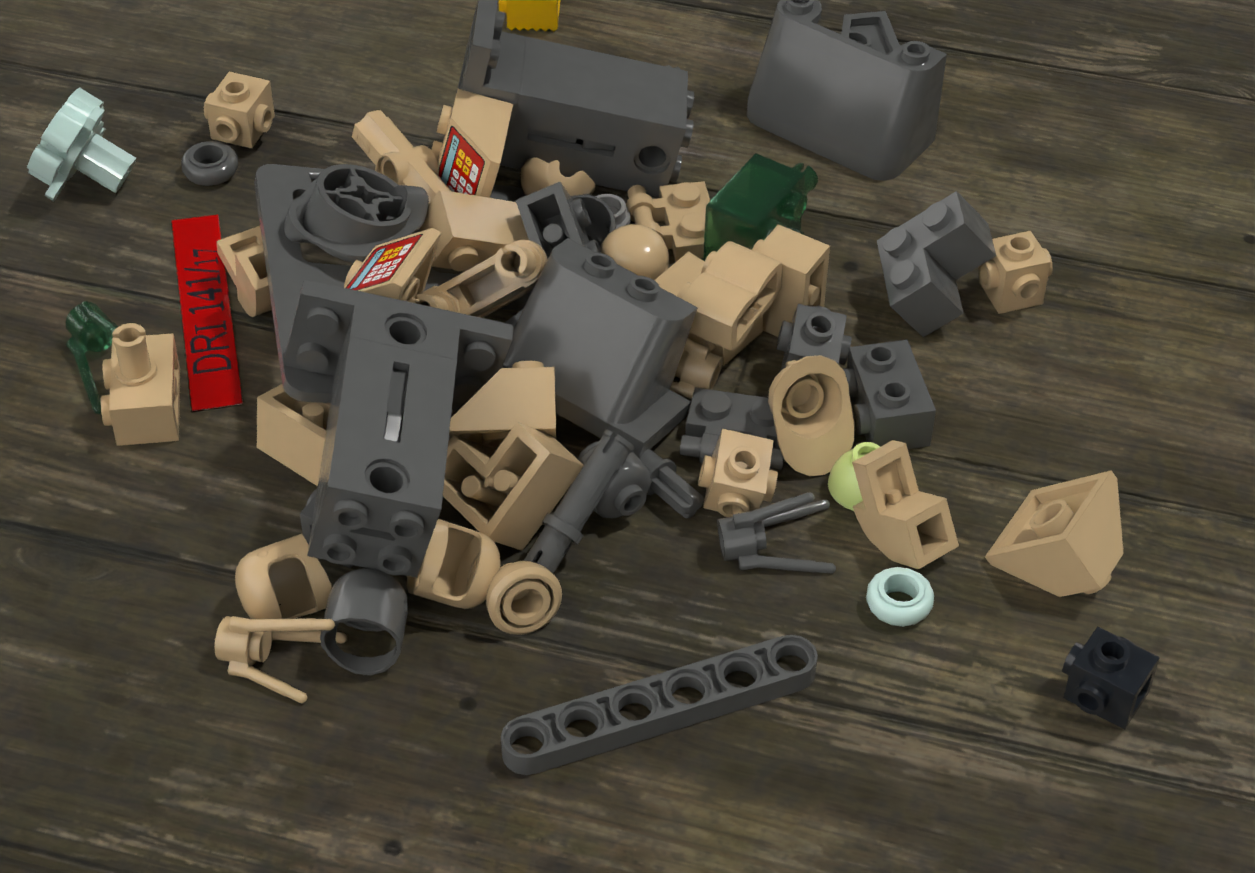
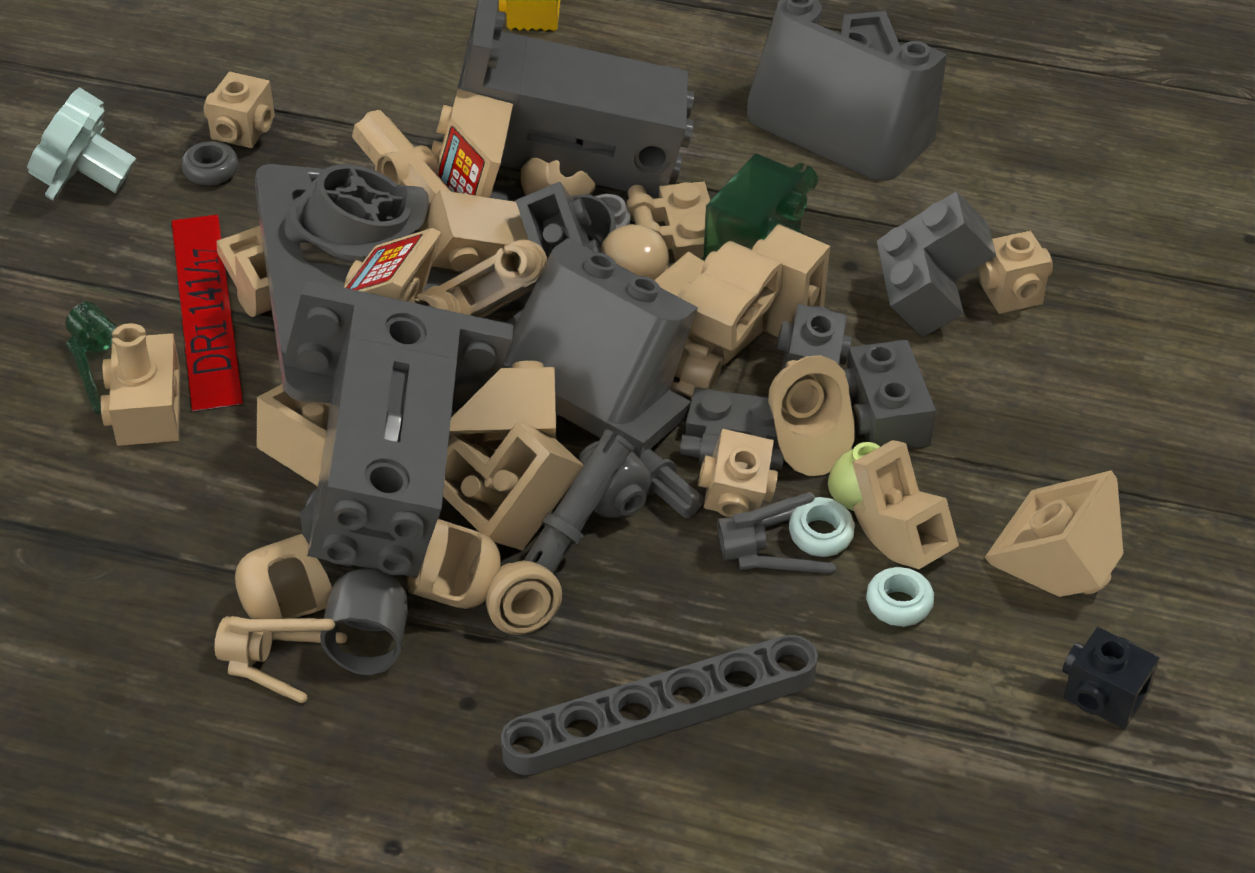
none -> light aqua piece [789,497,855,557]

